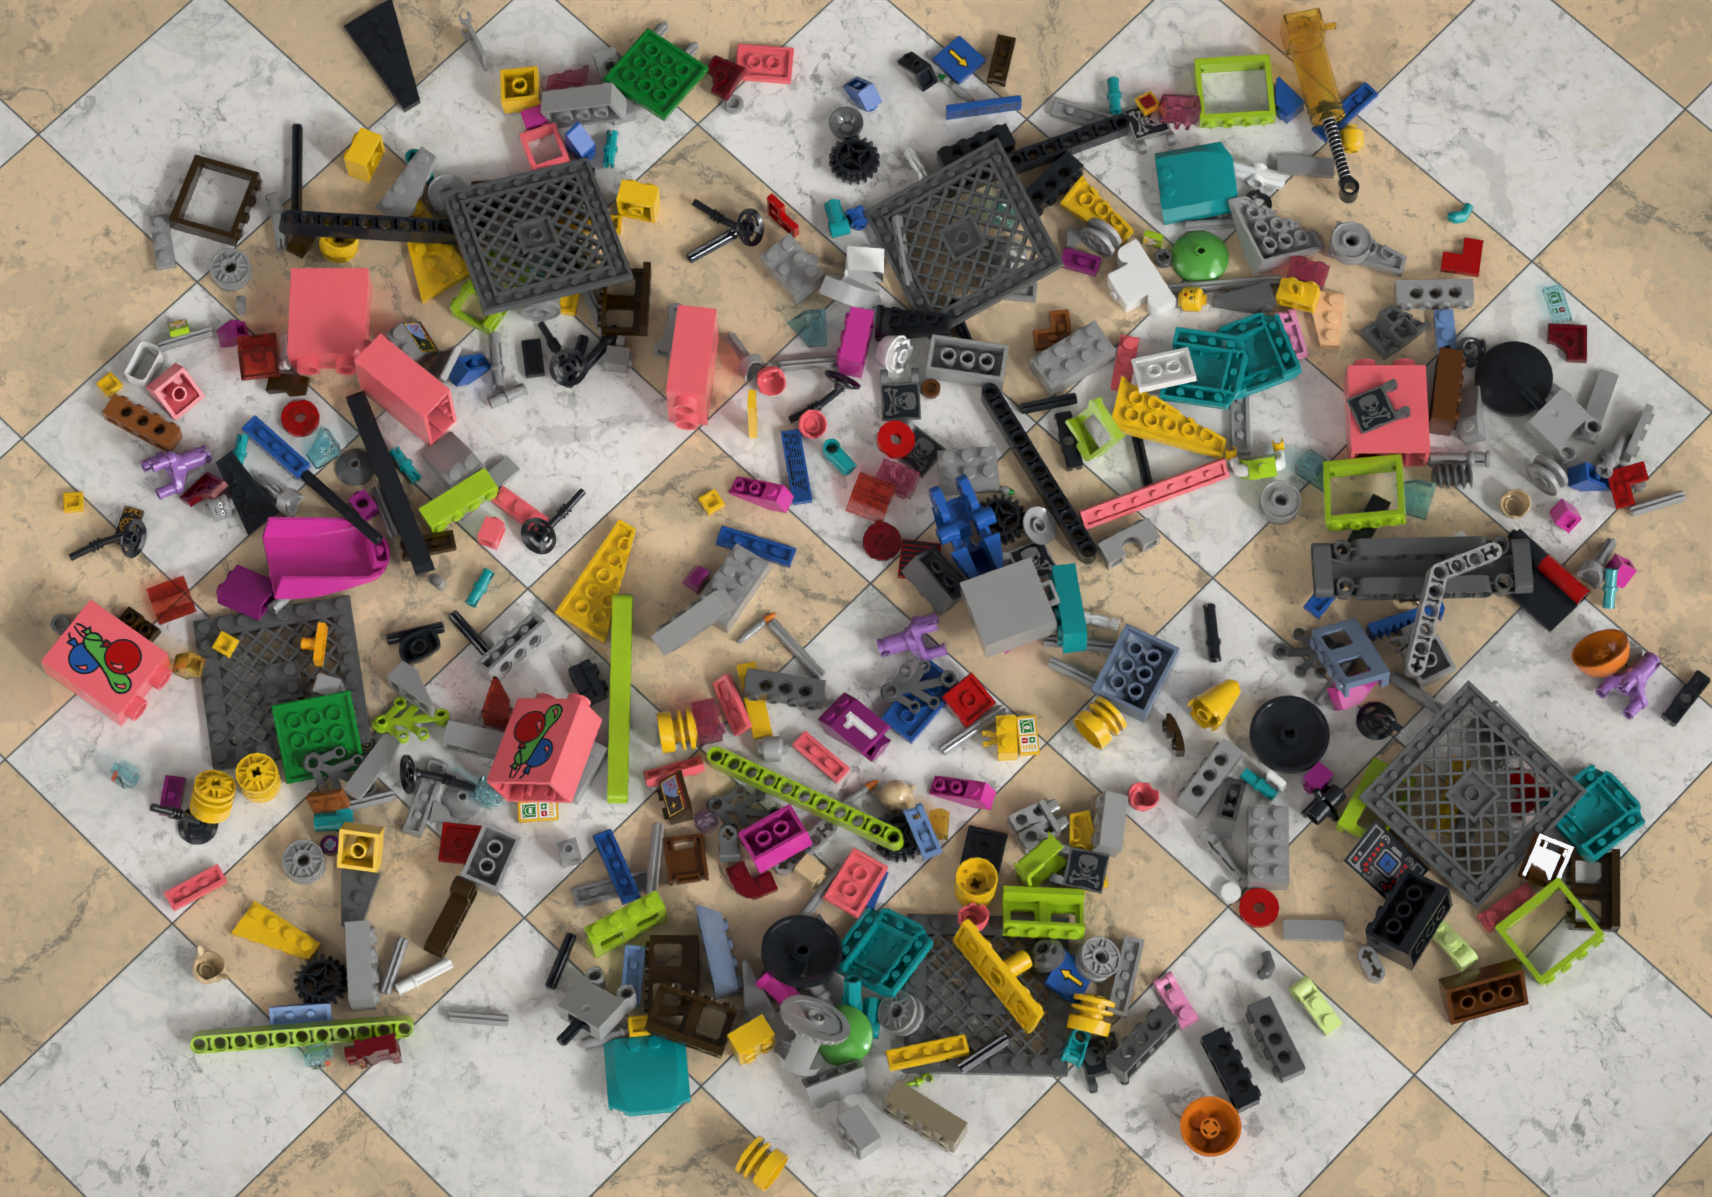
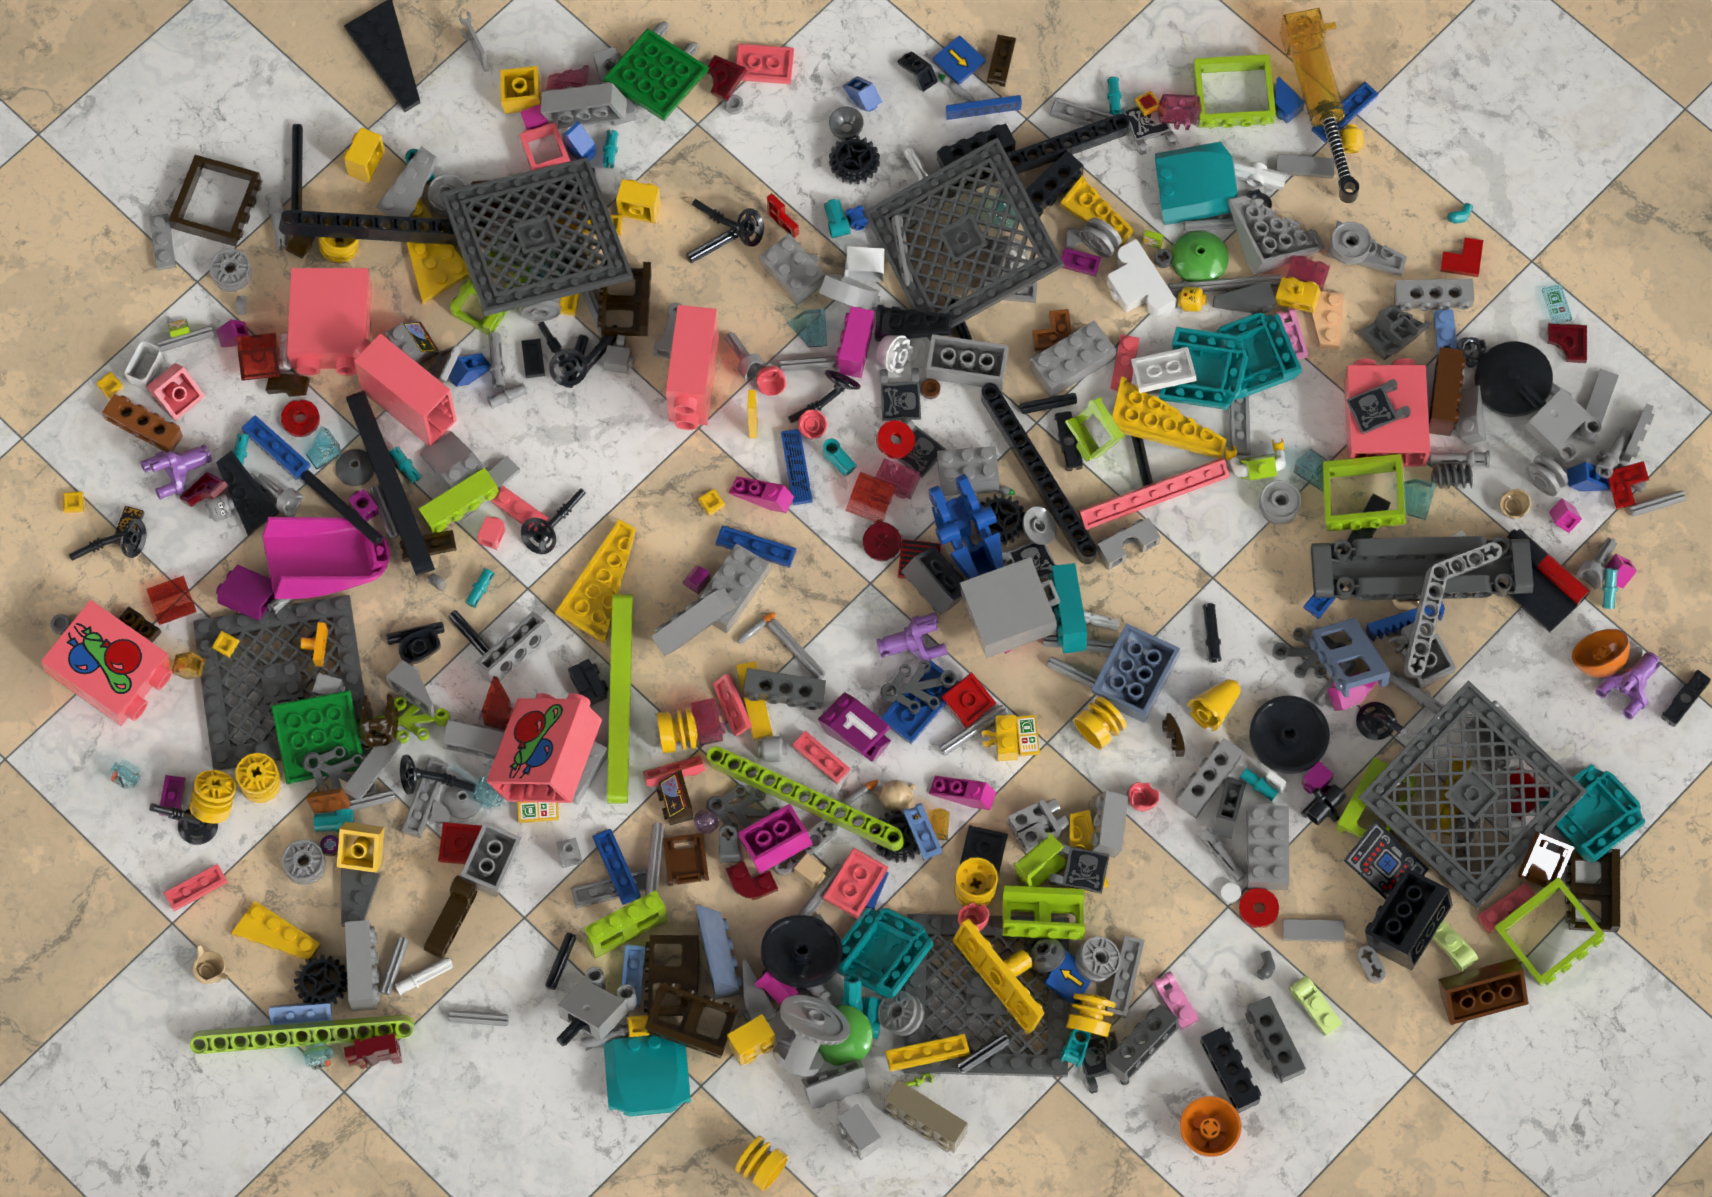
none -> dark brown piece [358,694,398,748]

